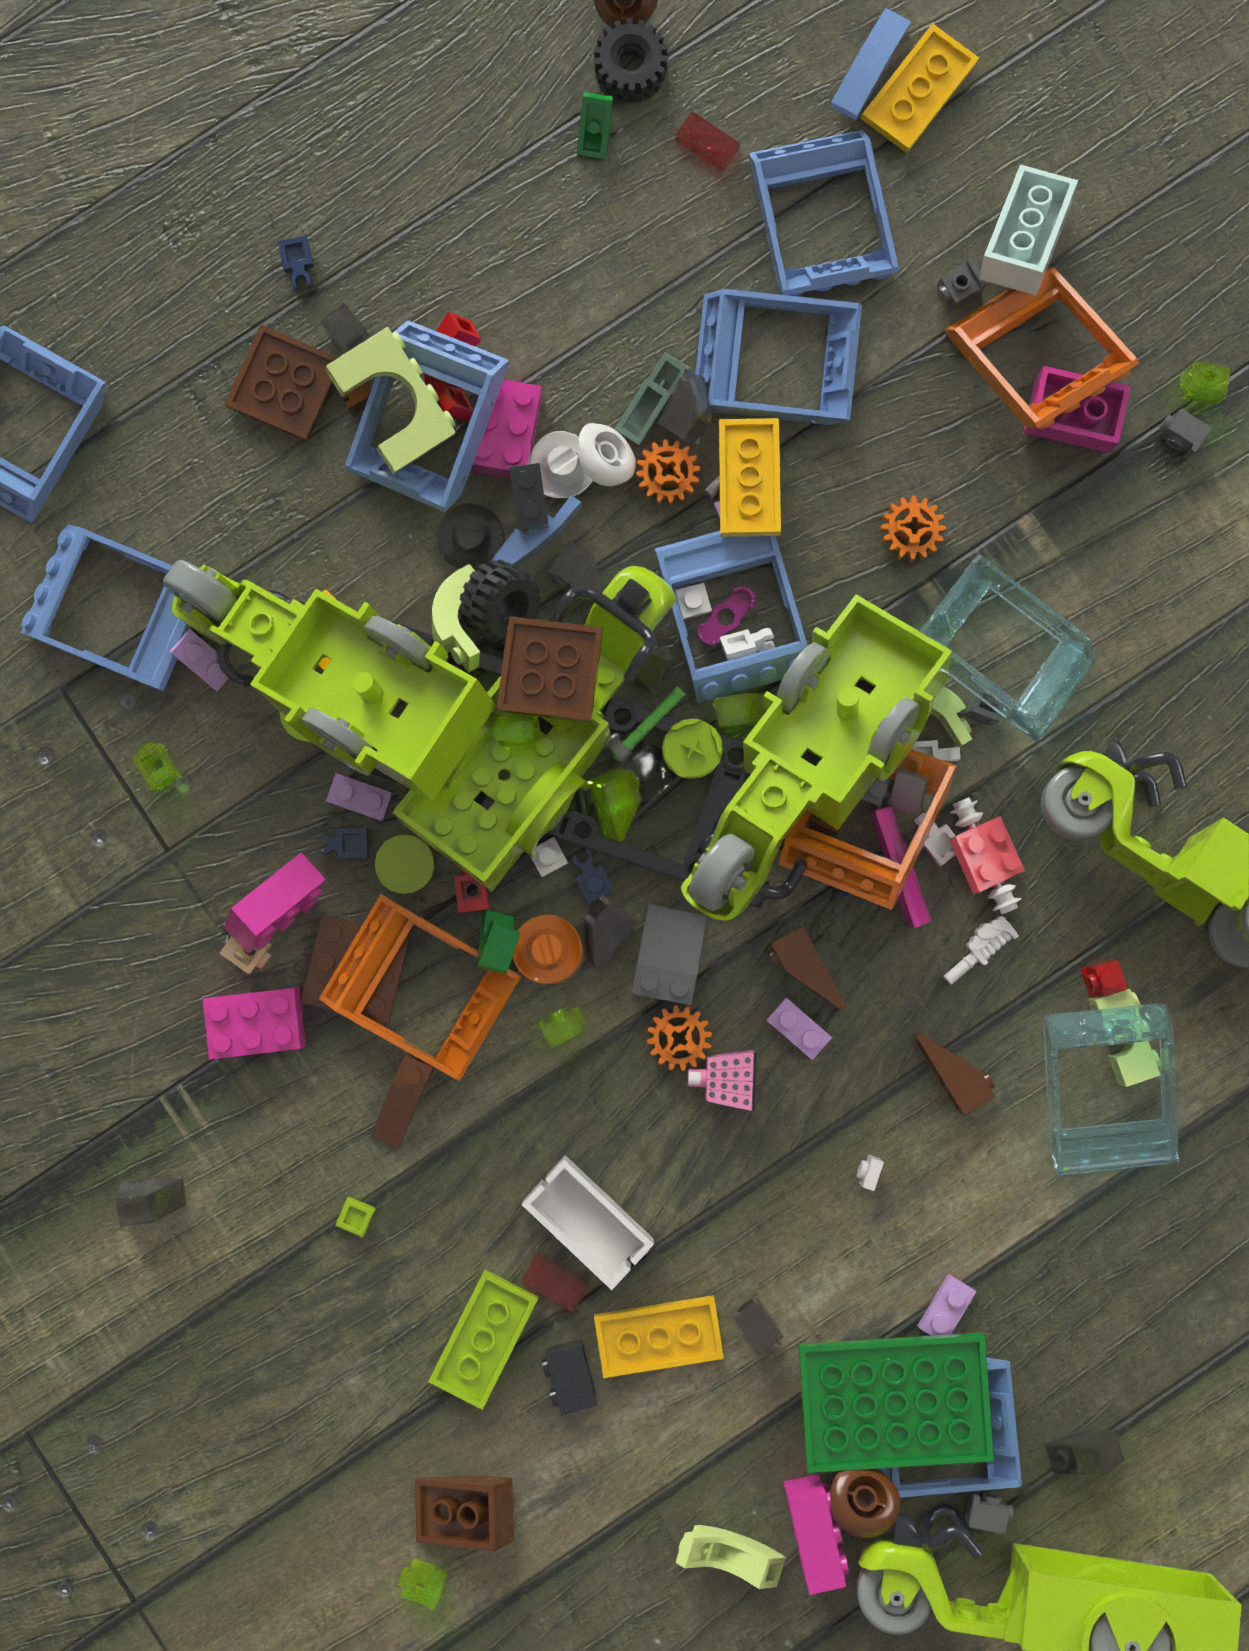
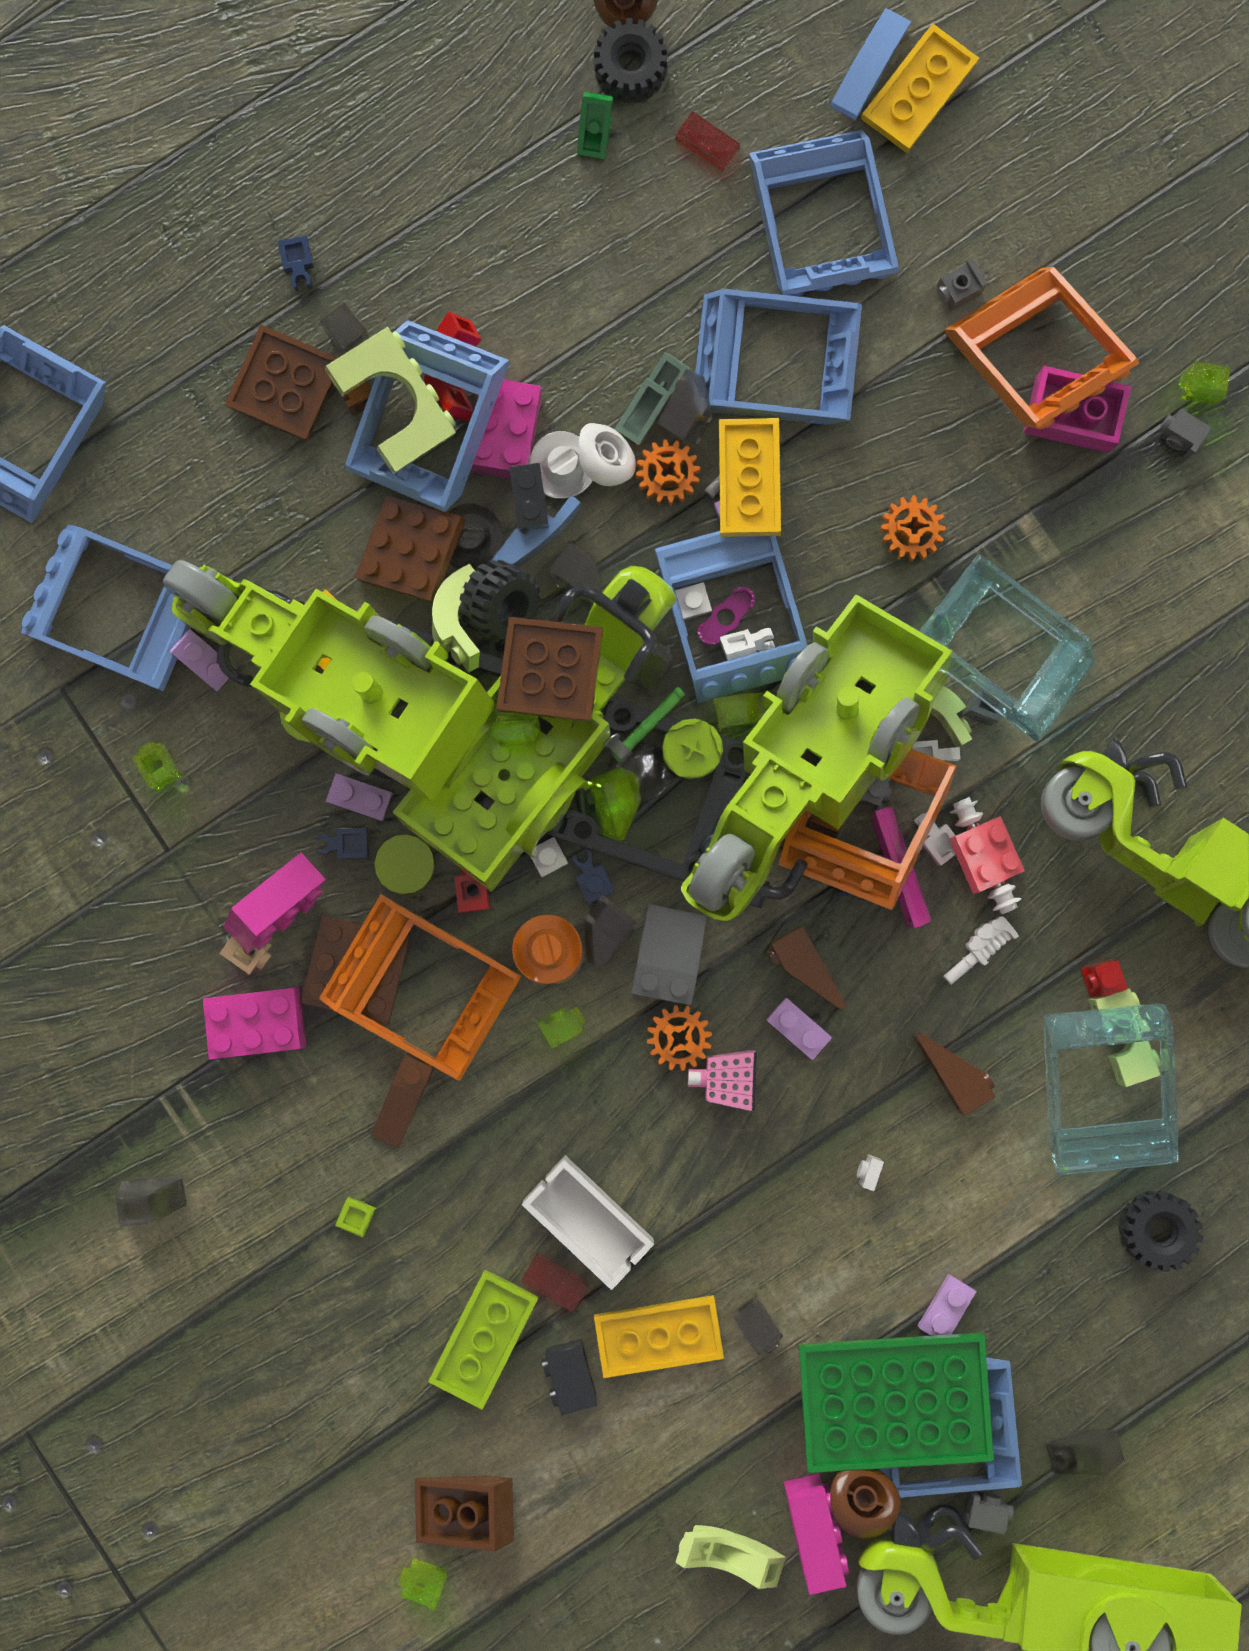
green slope [477,910,520,974] -> none
flat silver tile [886,768,929,814] -> none
light aqua brick [979,165,1078,296] -> none
none -> reddish brown plate [355,496,466,603]
none -> black tyre [1119,1190,1203,1272]

